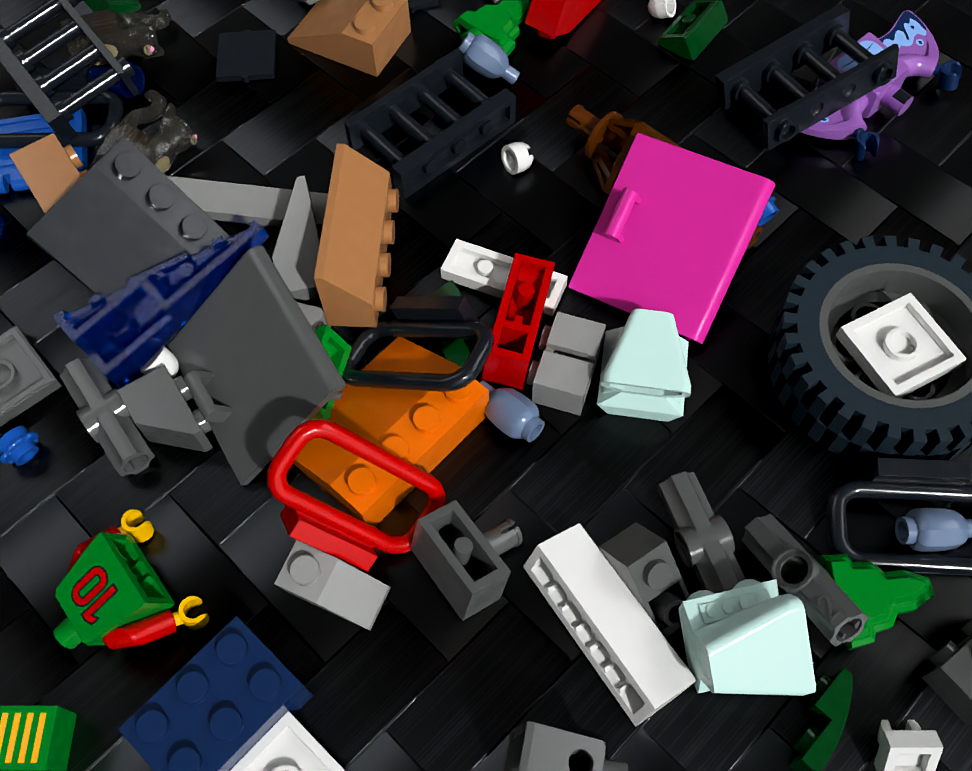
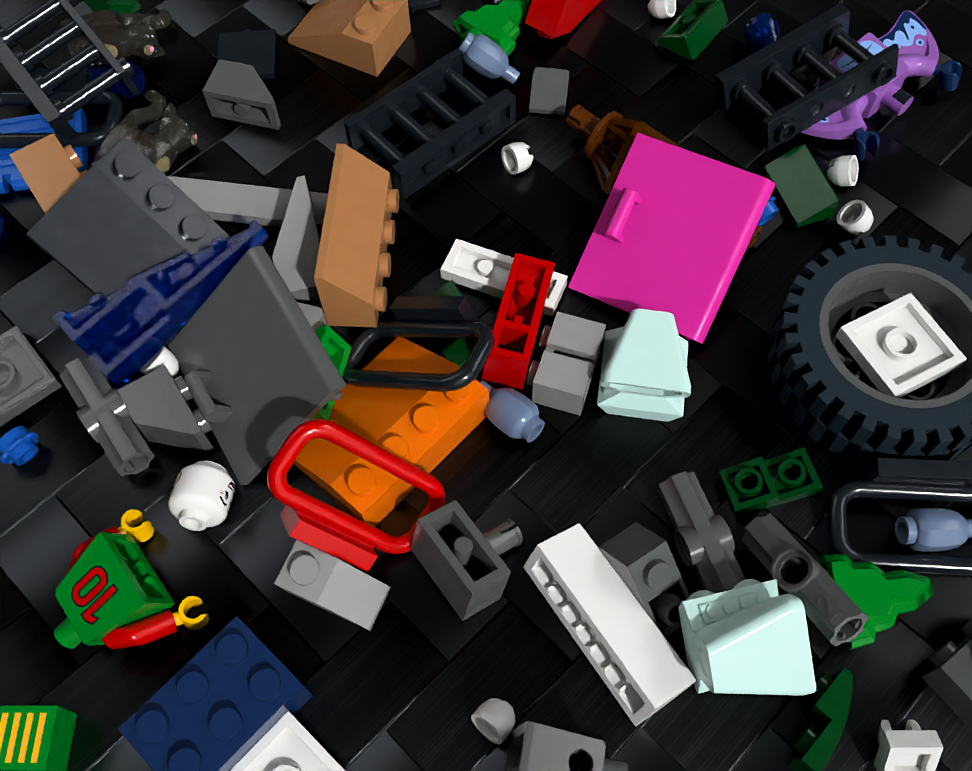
none -> white head [168,461,235,531]
none -> dark grey slope [202,59,281,130]
none -> white hinge [471,698,515,745]
none -> dark grey slope [529,67,570,116]
none -> dark green slope [719,447,823,514]
none -> clear blue cone [744,13,781,52]
none -> dark green slope [763,144,839,227]
none -> white hinge [827,155,859,187]
none -> white hinge [837,200,874,235]

